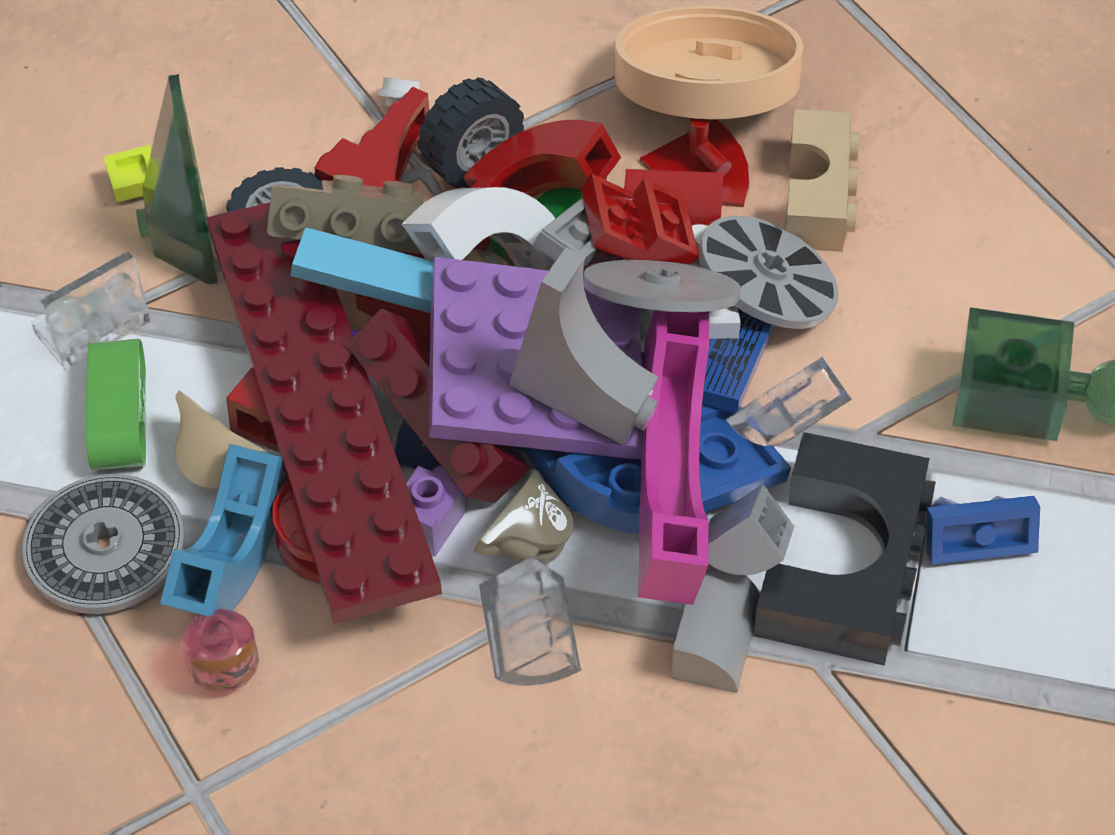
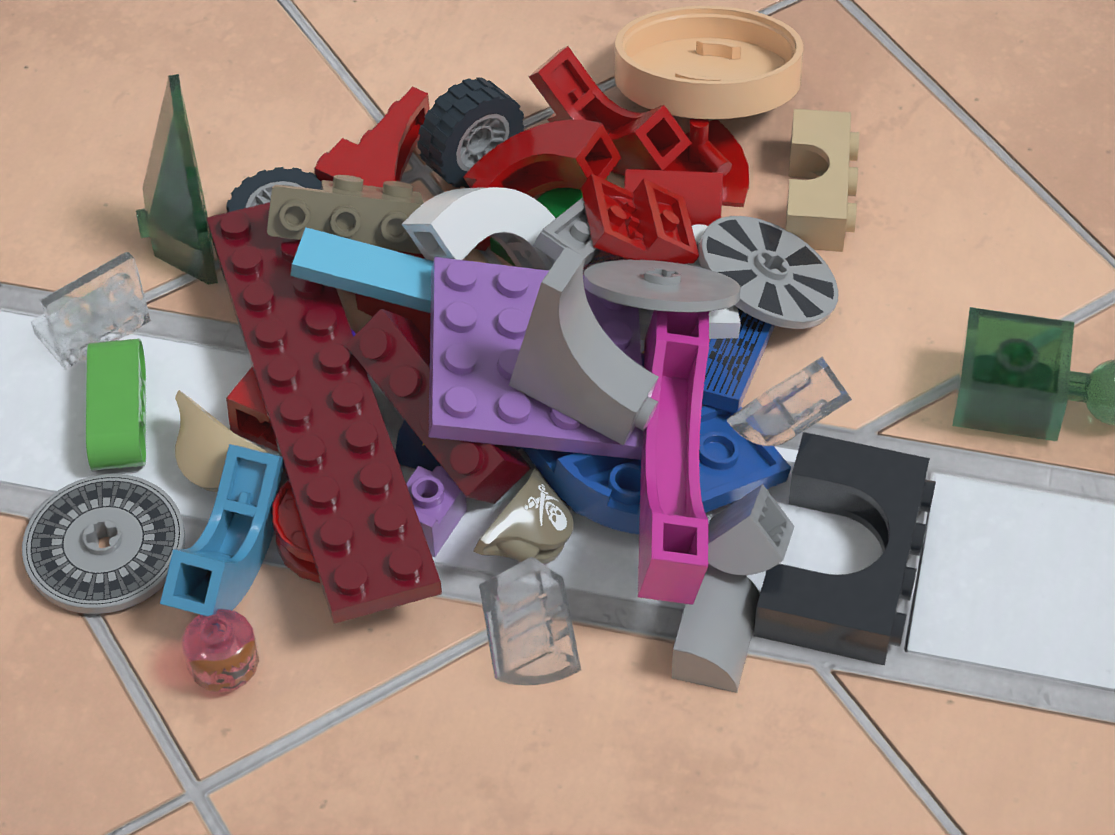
neon yellow plate [103,145,164,203] -> none
white plate [377,77,420,106] -> none
blue tile [926,496,1041,564] -> none
none -> red arch [529,46,692,176]

